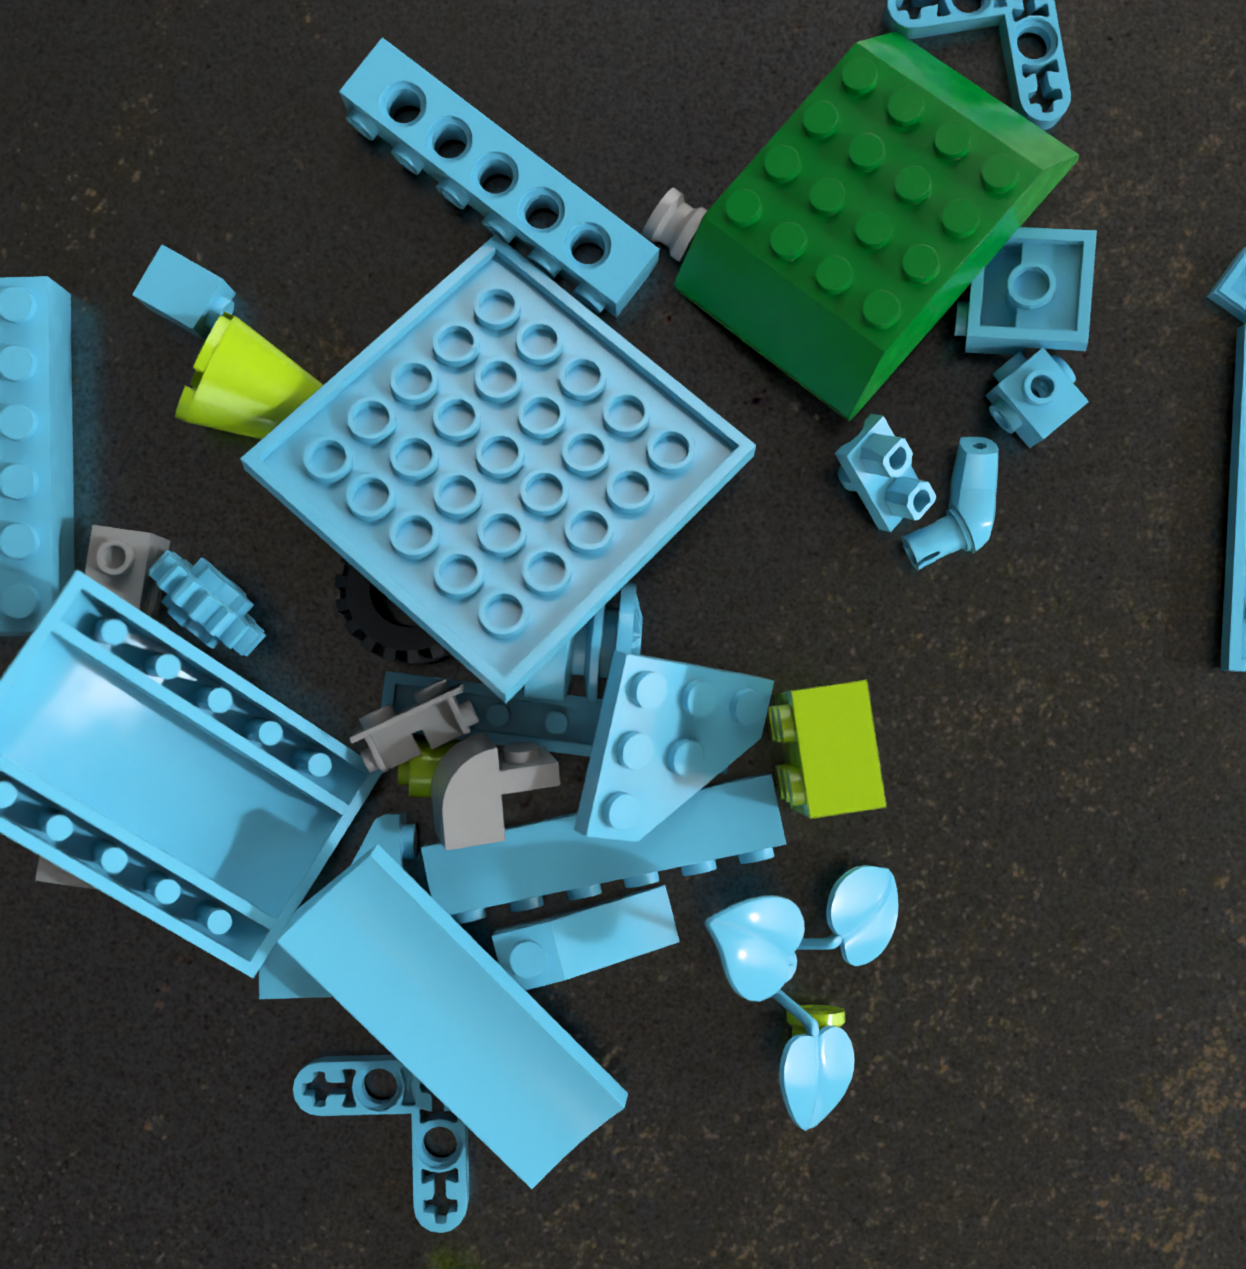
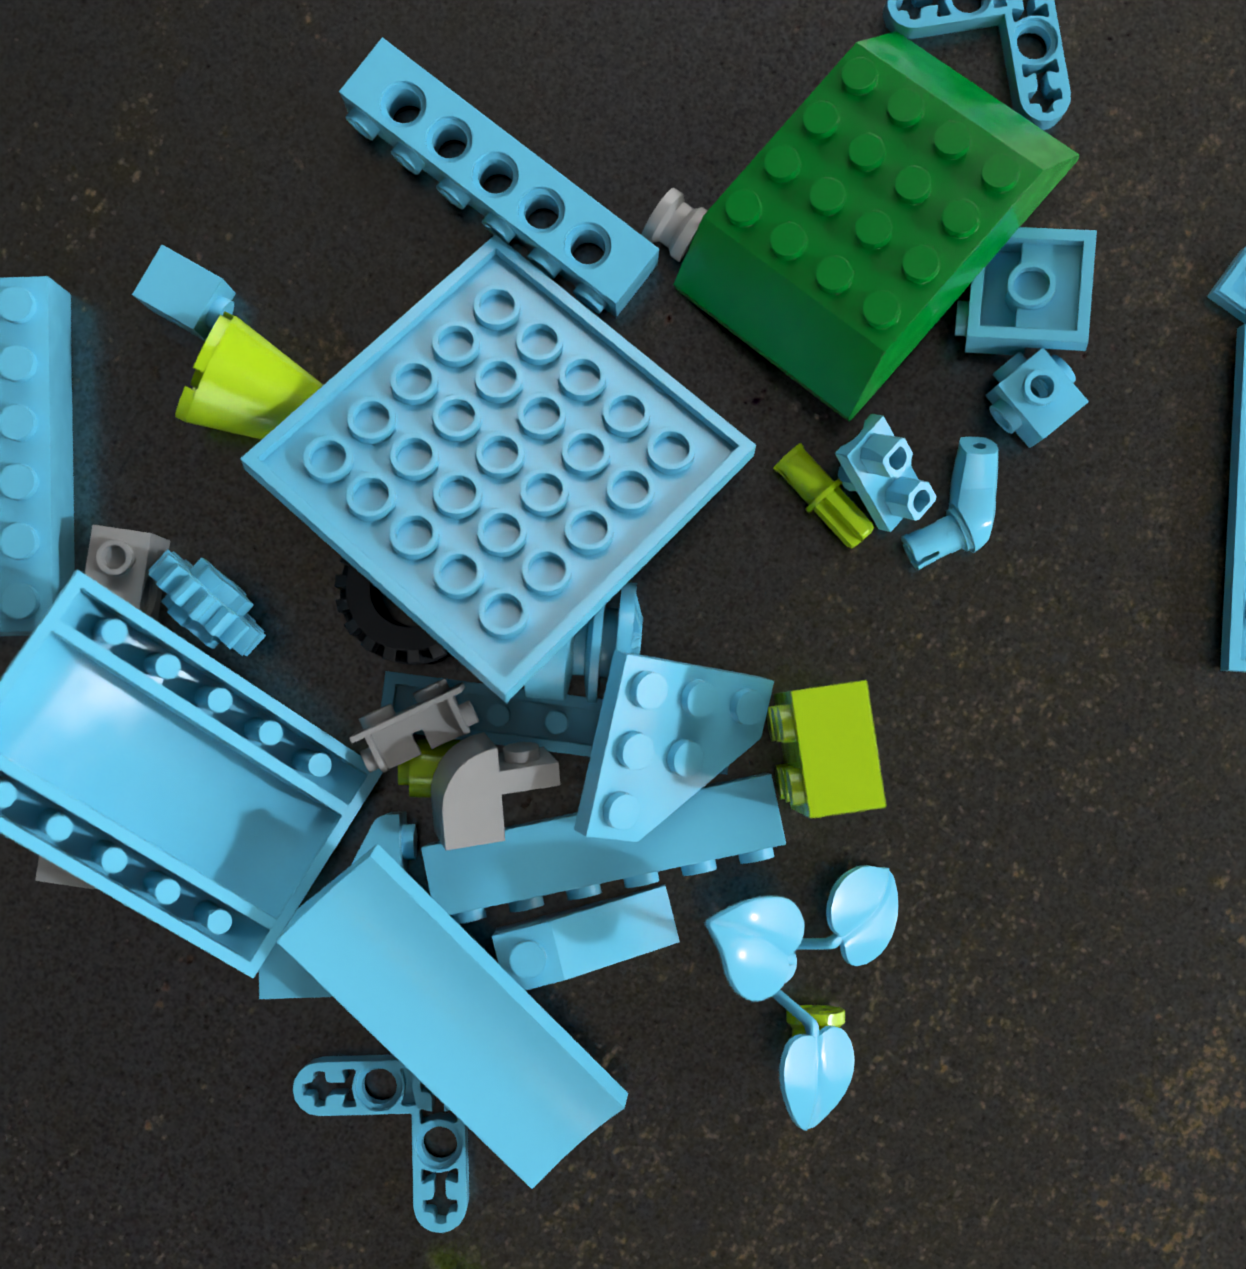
none -> lime axle [773,443,874,548]

